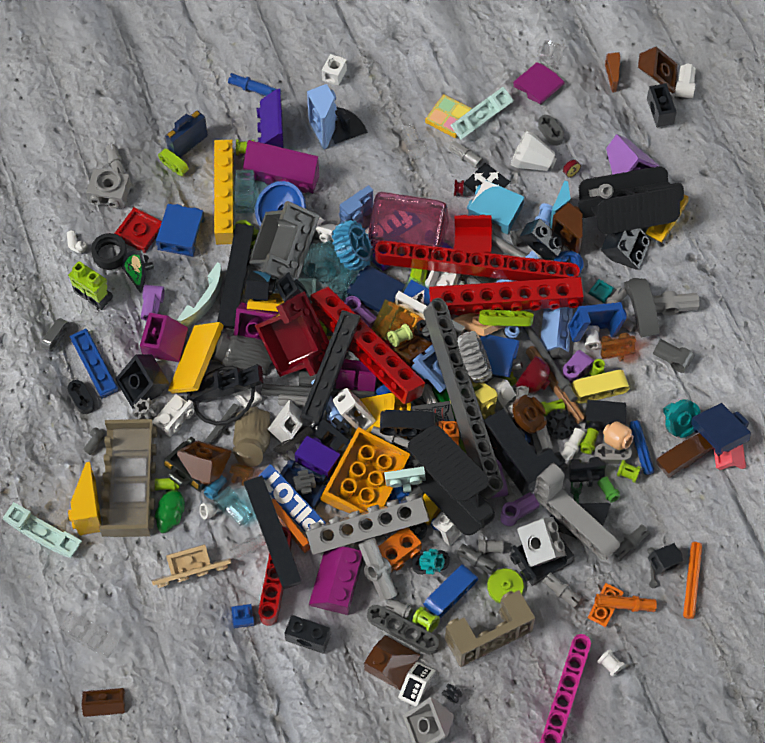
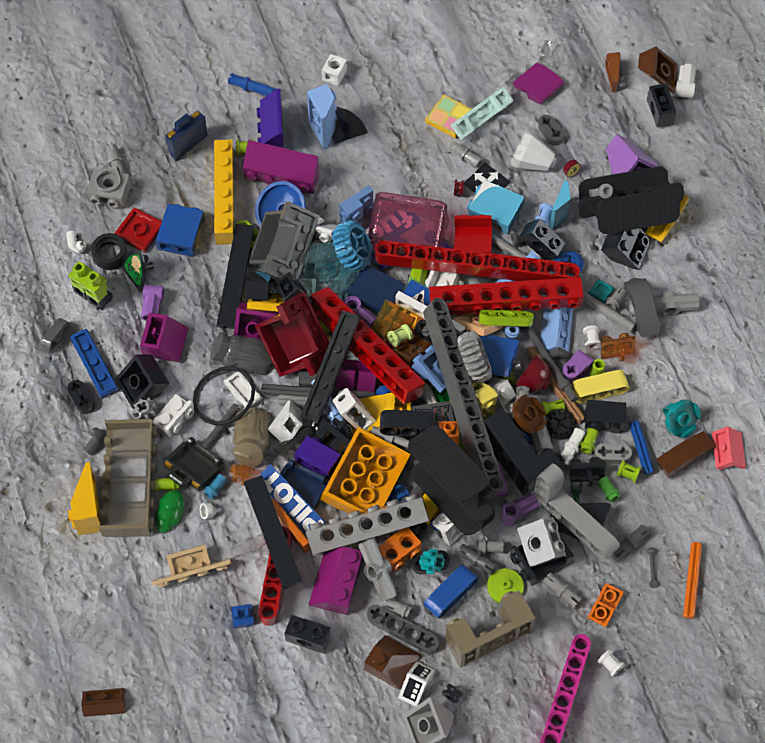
light aqua slope [3,502,82,558] -> none
lime beam [158,148,189,176] -> none
yellow tile [168,322,224,394] -> none
light aqua slope [177,262,222,327] -> none
reddish brown slope [177,440,232,484] -> none
black slope [186,364,264,402] -> none
clear light blue piece [213,486,252,526] -> none
clear light blue brick [235,170,255,213] -> none
dark grey gear [293,469,316,495] -> none
light aqua plate [384,467,426,493] -> none
lime bush [413,606,440,632] -> none
reddish brown slope [552,202,583,255] -> none
blue panel [568,302,627,342] -> none
orange pin [595,594,657,612] -> none
light nougat head [603,421,634,451] -> none
black brick [647,543,684,575] -> none
dark grey piece [653,339,694,373] -> none
dark blue piece [691,403,751,456] -> none

